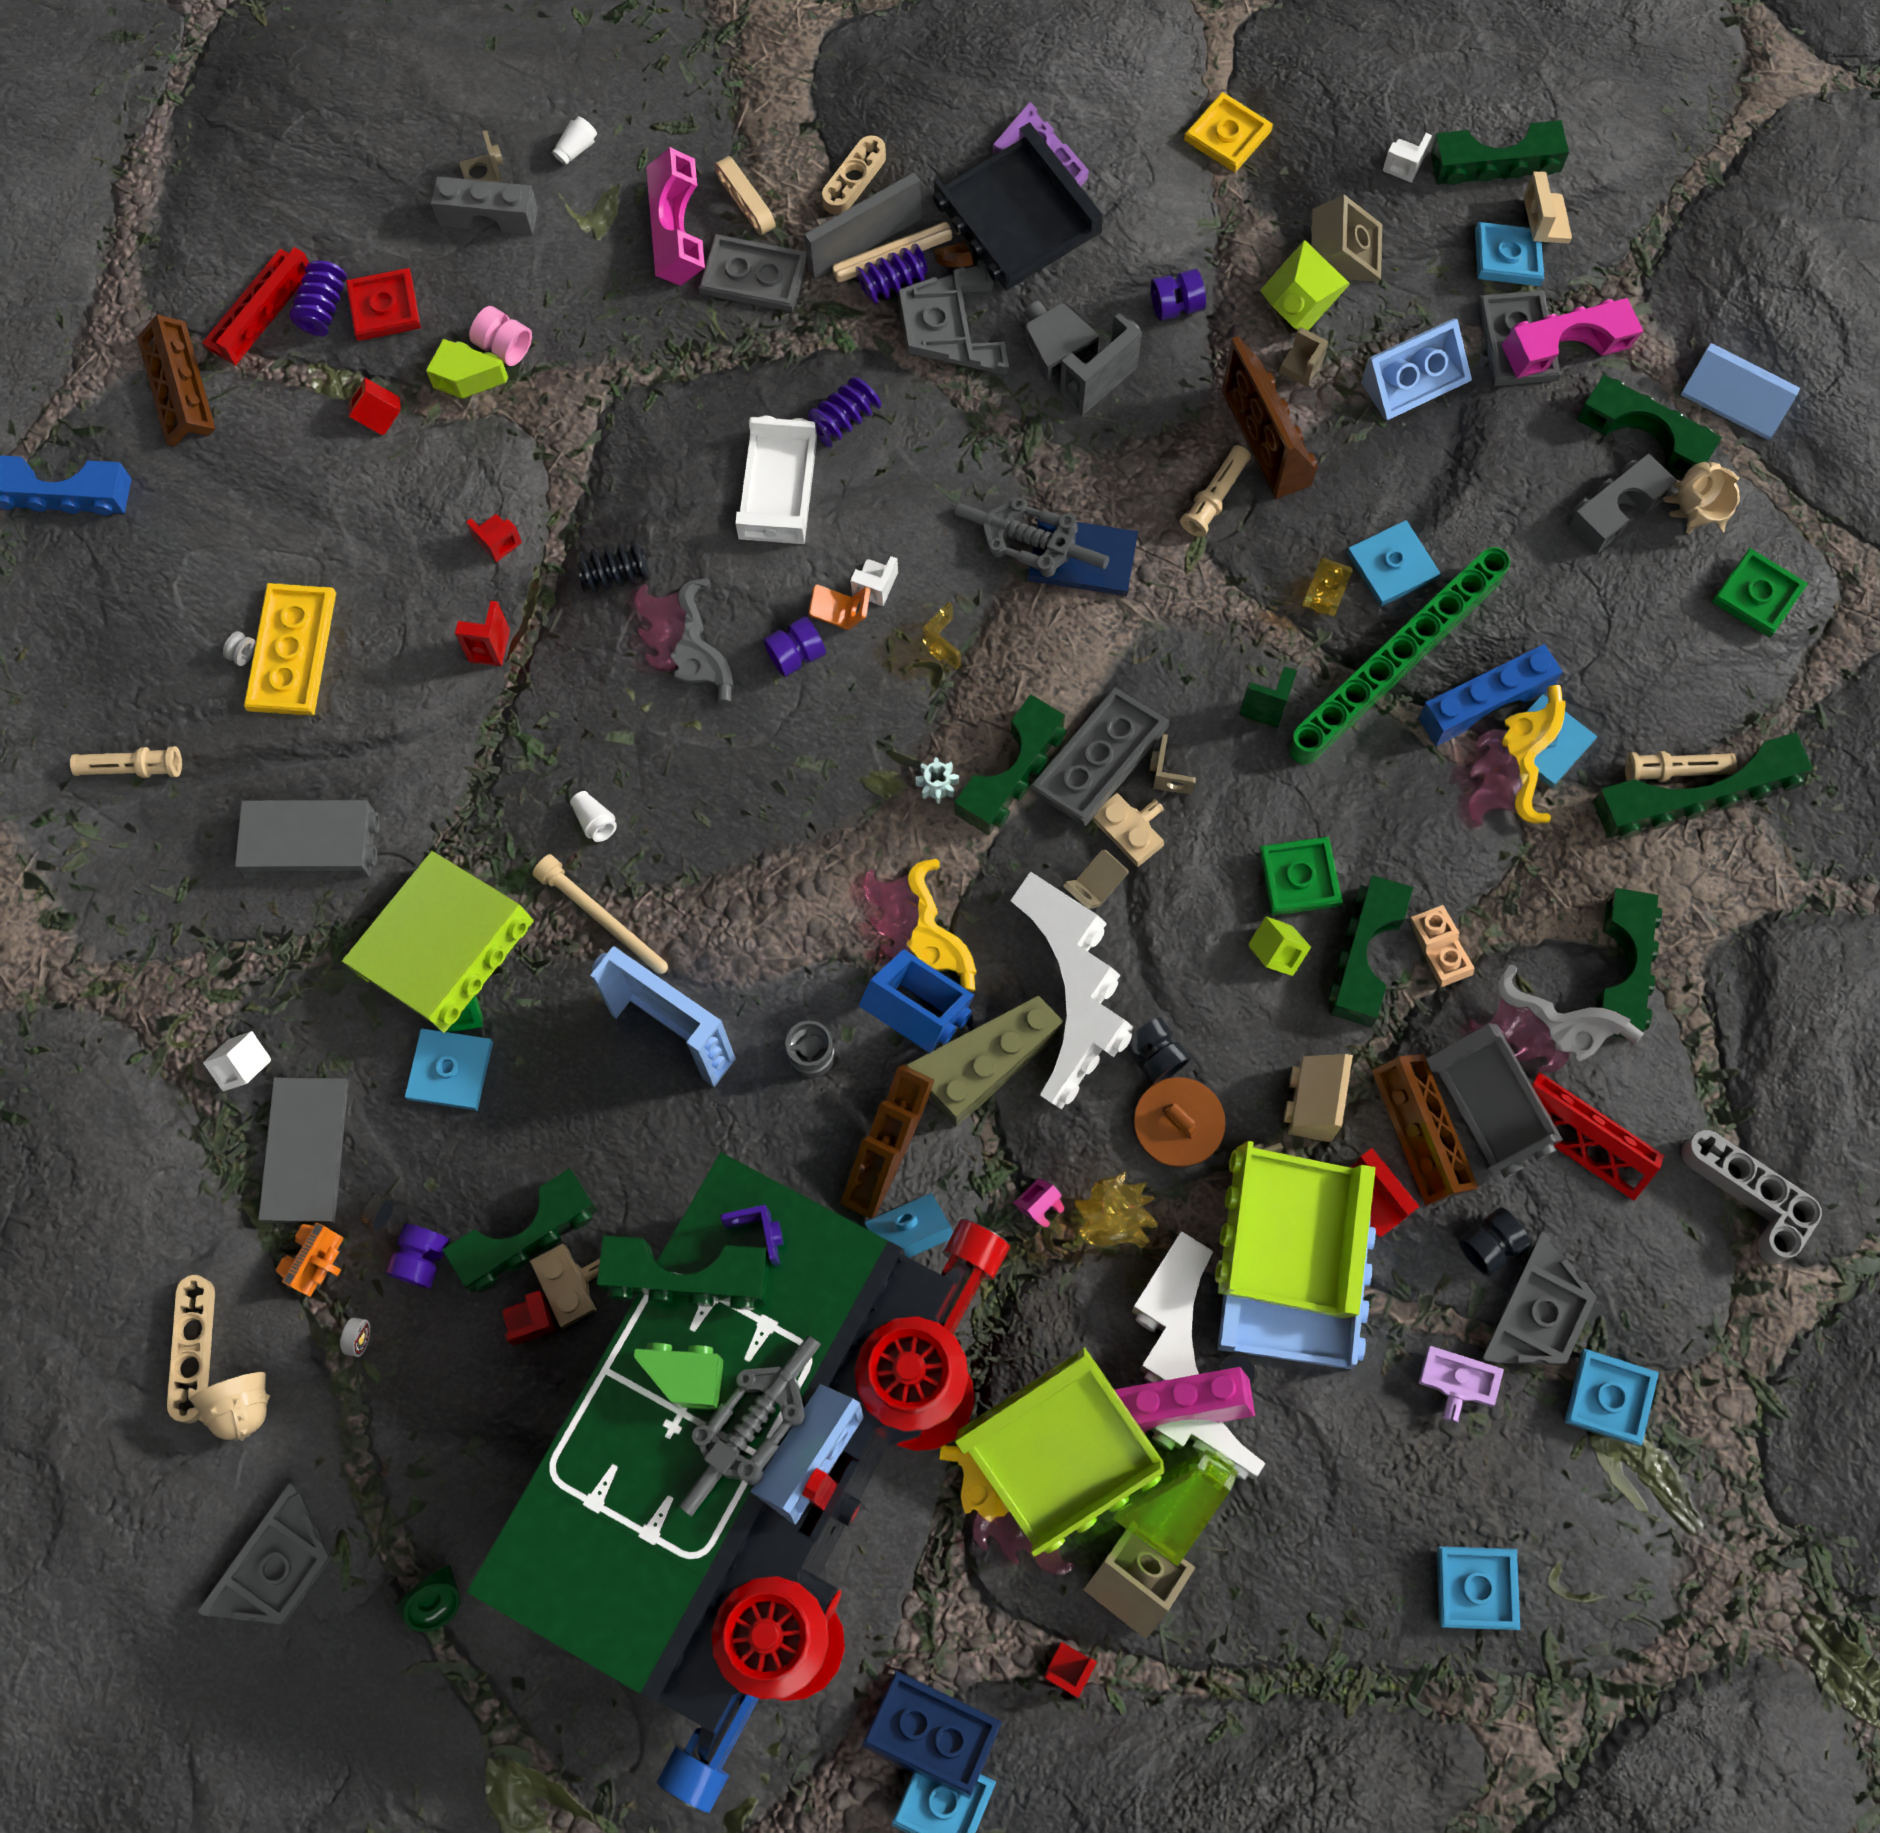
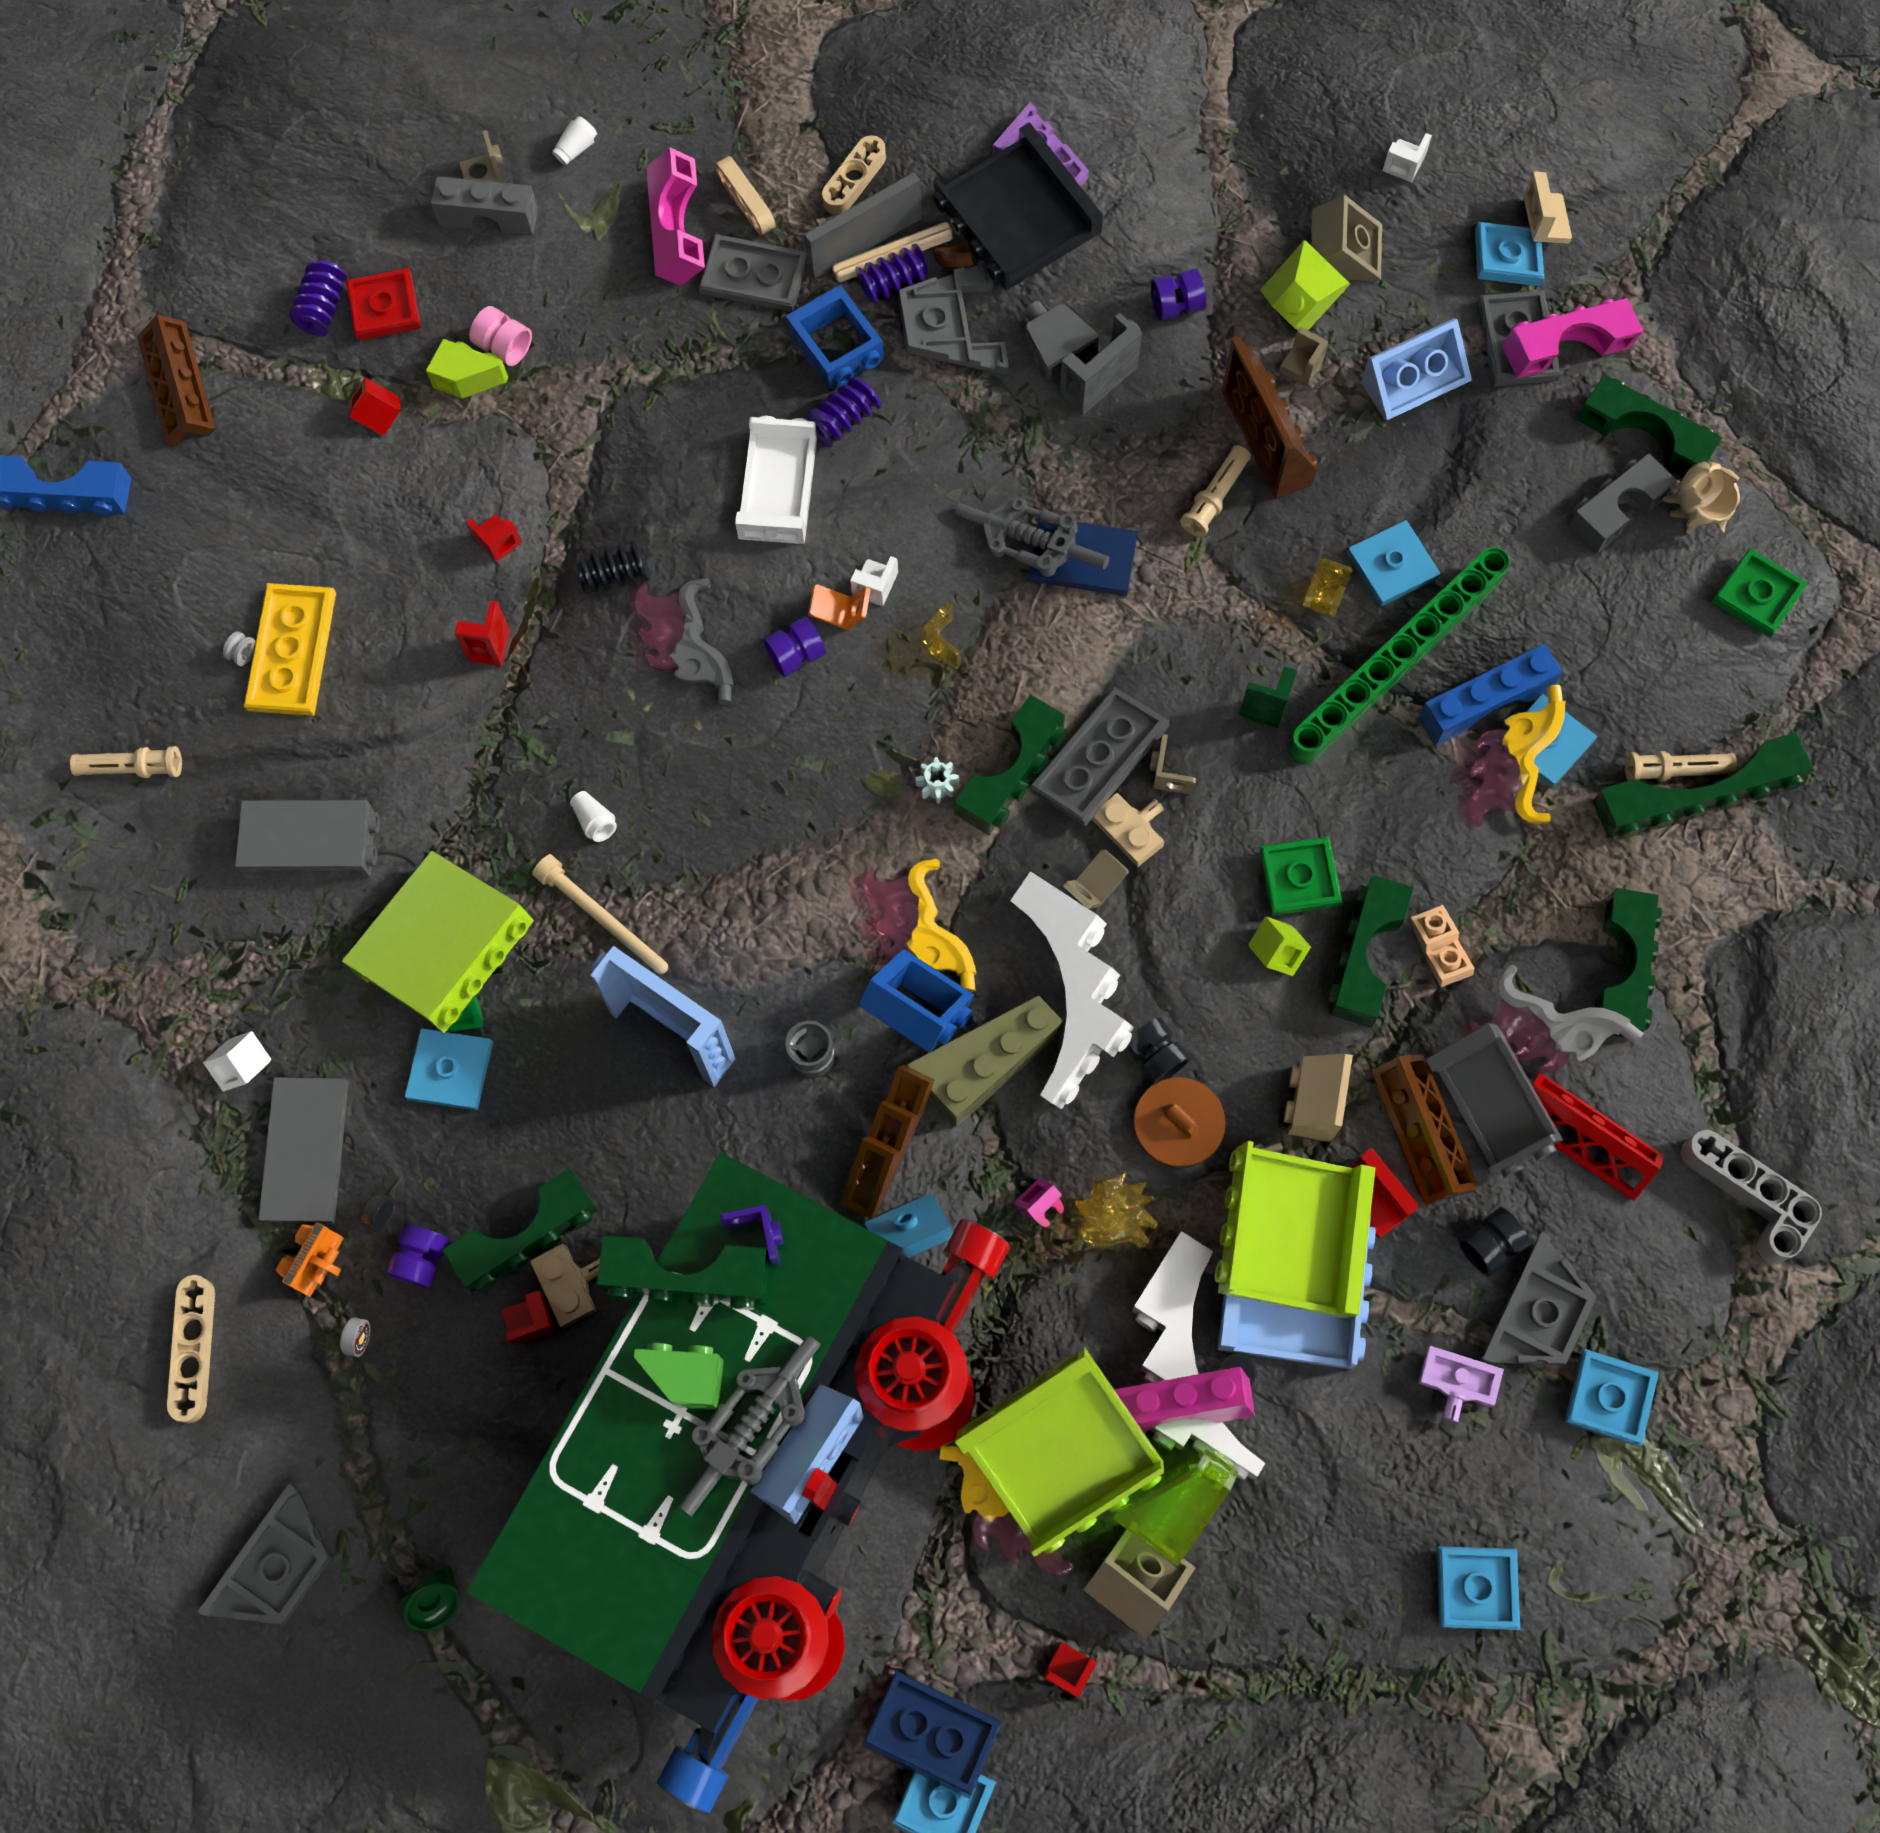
tan helmet [190,1372,270,1441] -> none
red fence [202,247,309,366] -> none
yellow tile [1184,92,1273,173] -> none
dark green arch [1430,120,1569,185] -> none
light blue slope [1681,343,1800,441] -> none
none -> blue window [786,285,884,390]

